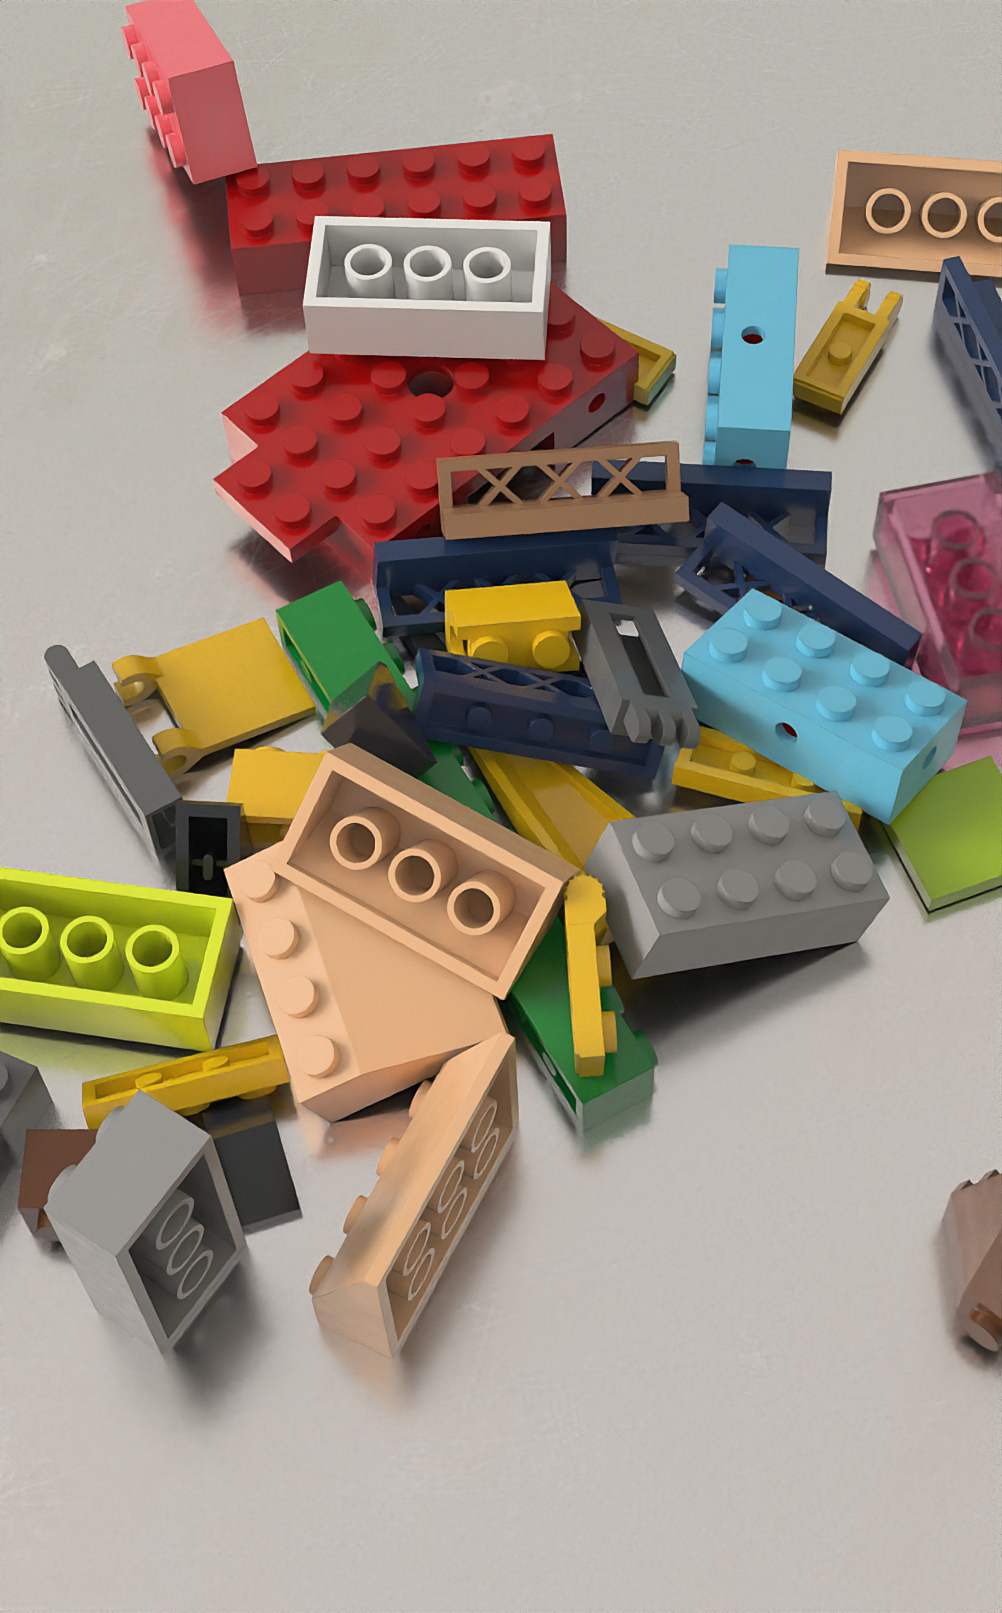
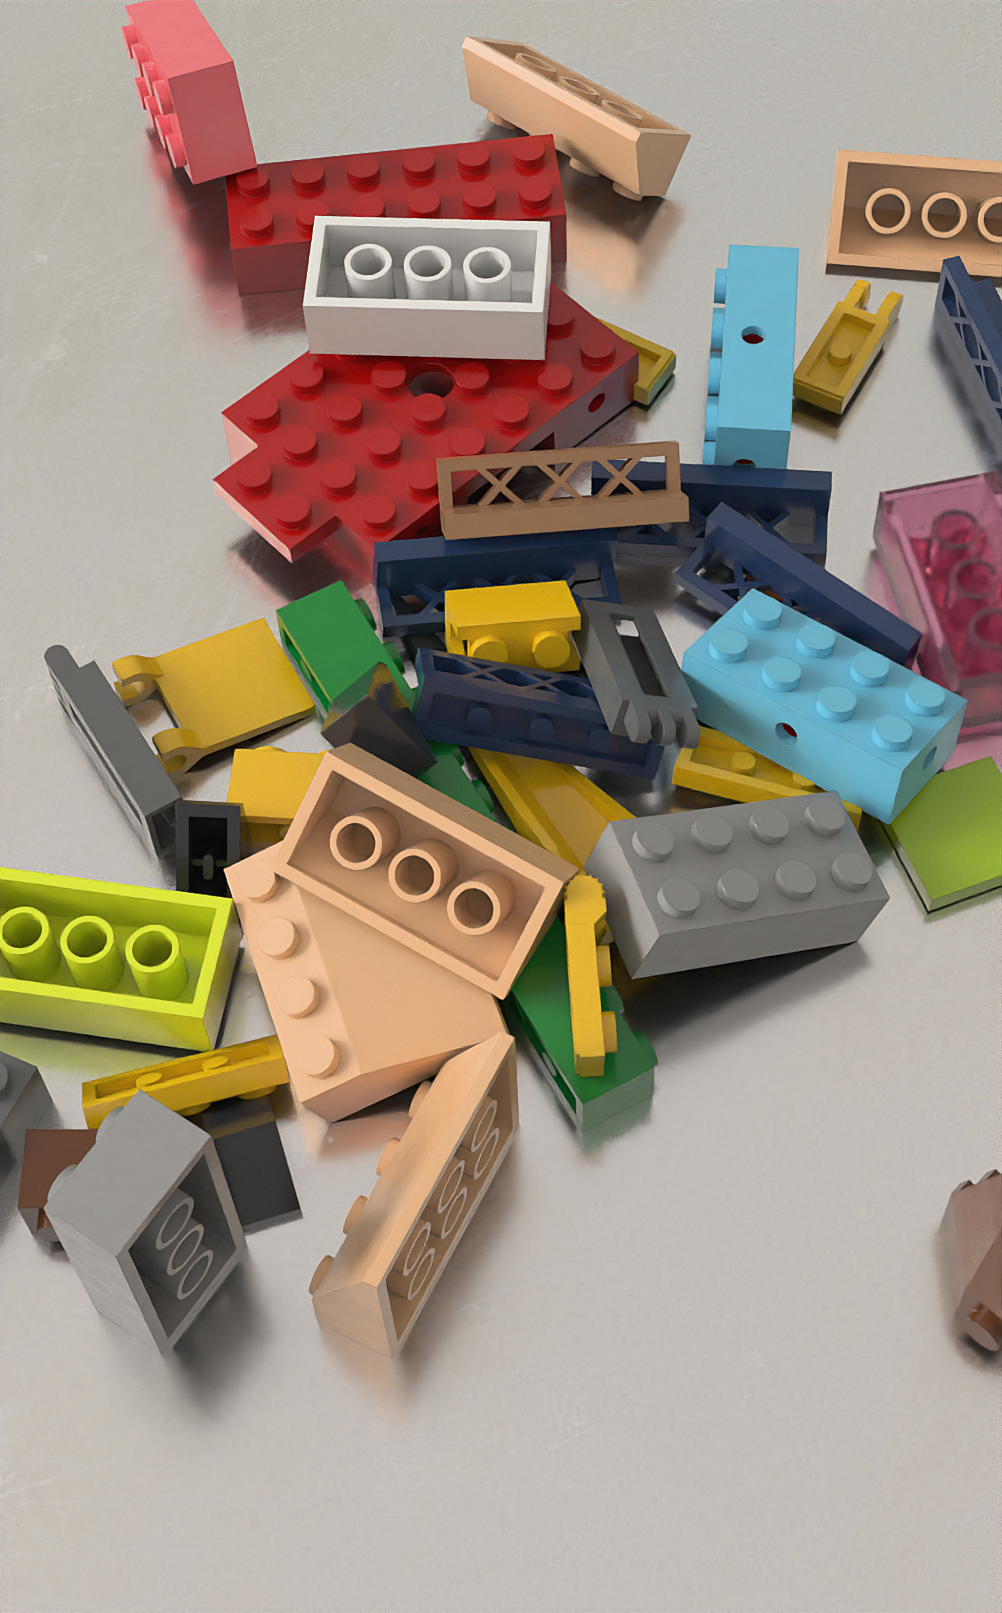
none -> light nougat slope [462,36,691,201]

